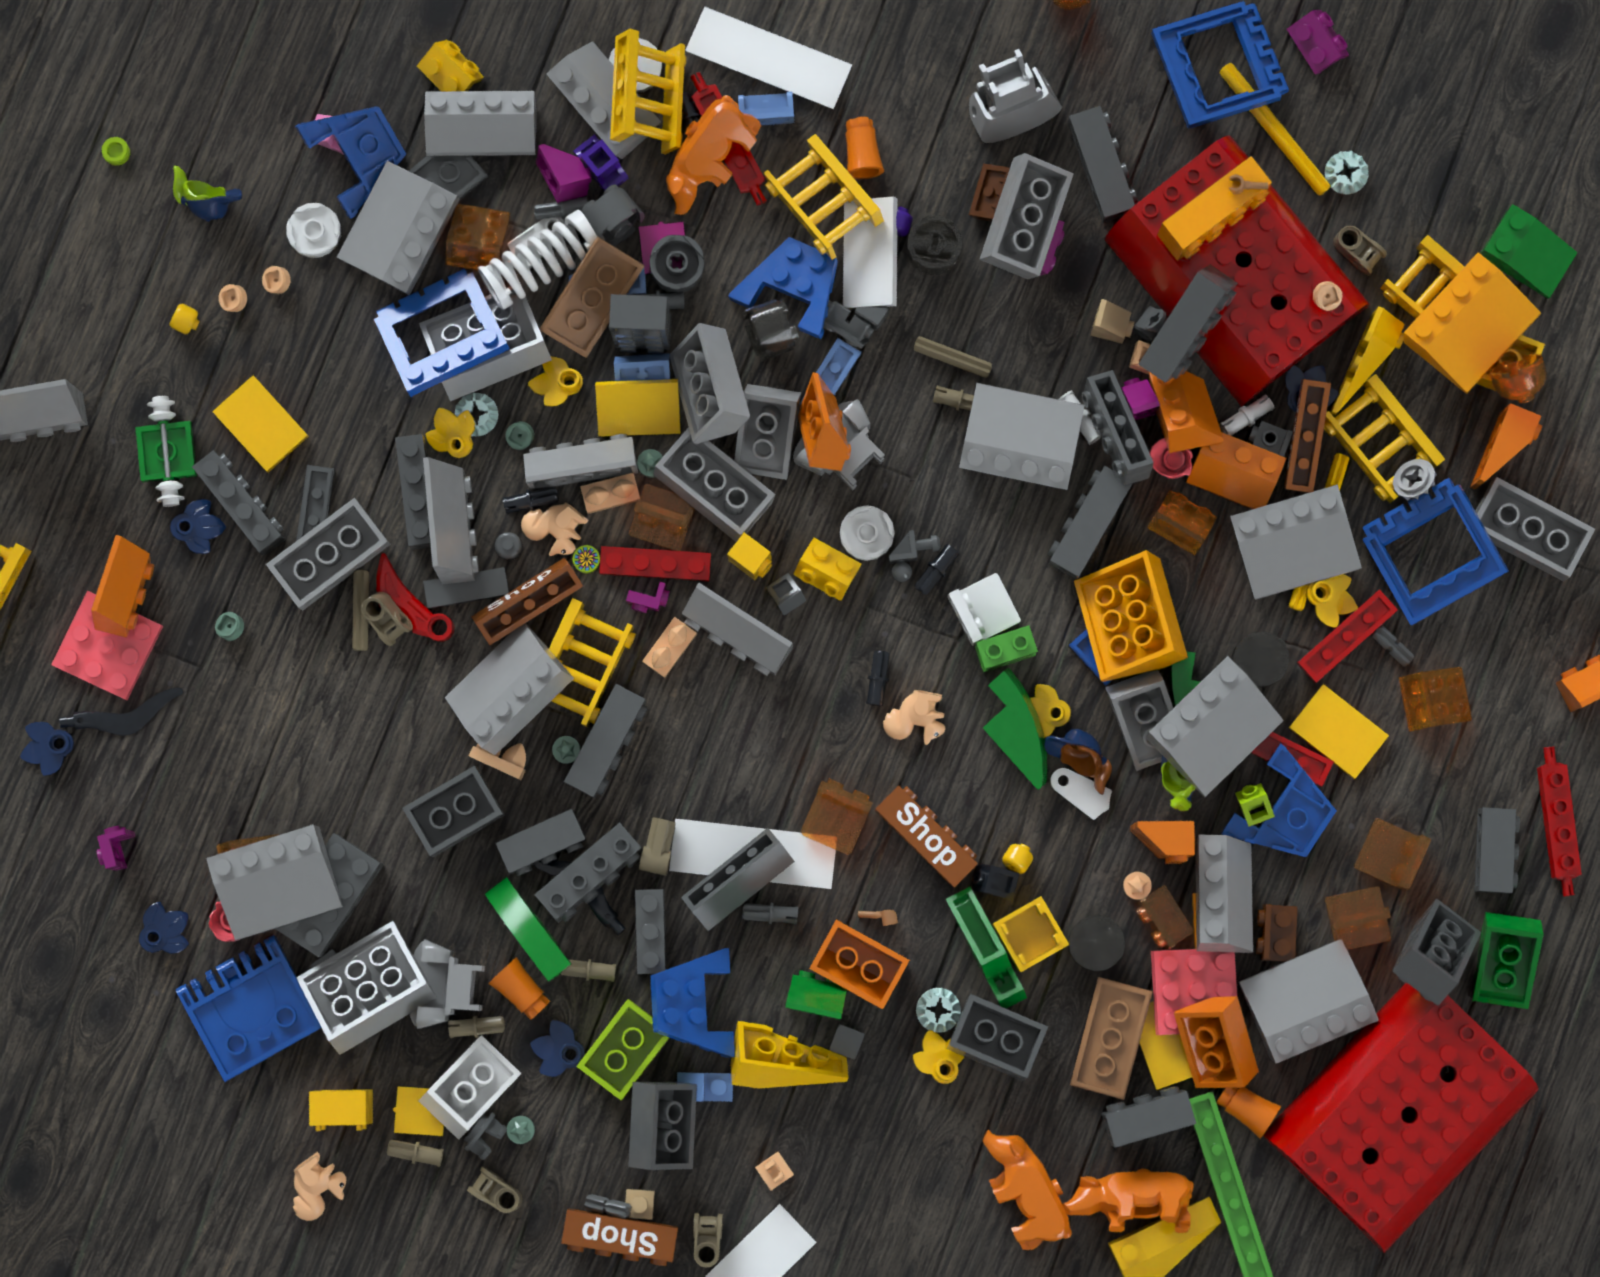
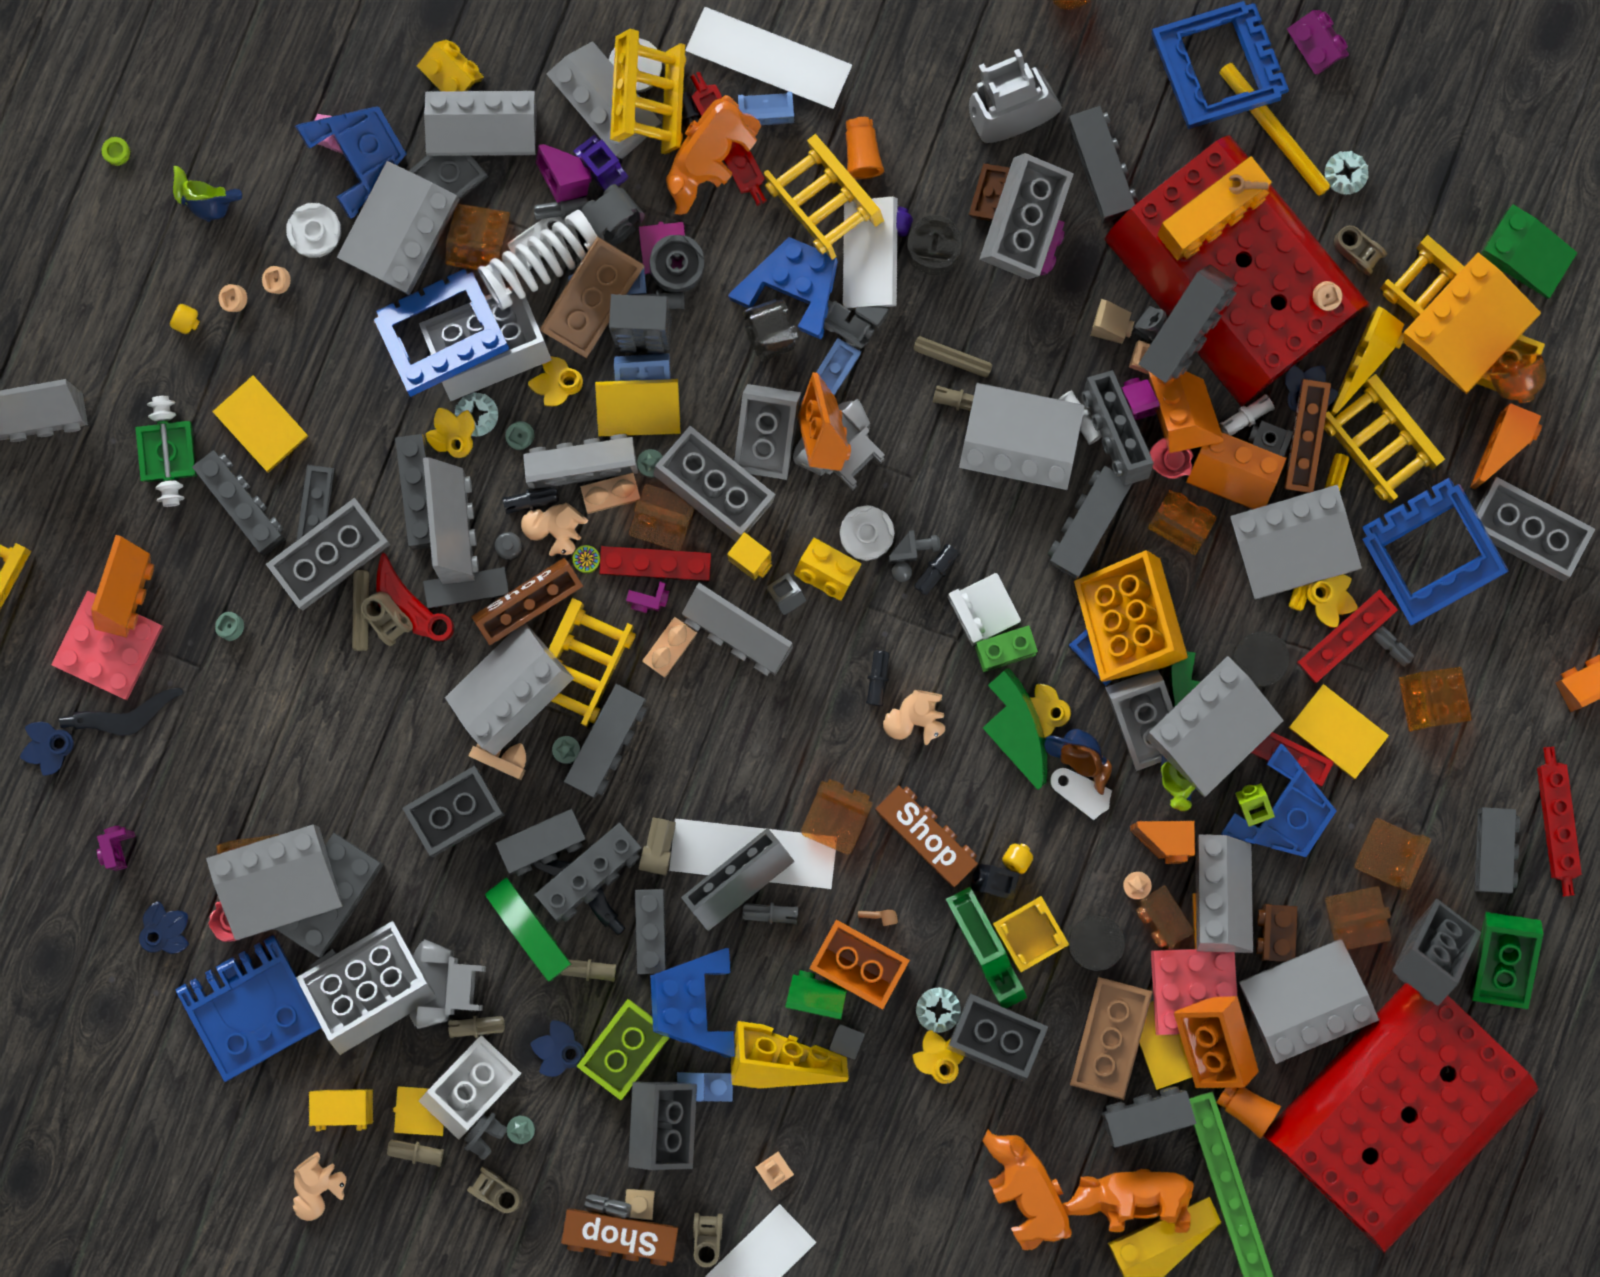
dark blue plate [170,499,226,554] -> none
orange plant [488,957,550,1020] -> none
light grey slope [669,323,750,444] -> none
light grey gear [1393,459,1437,500] -> none

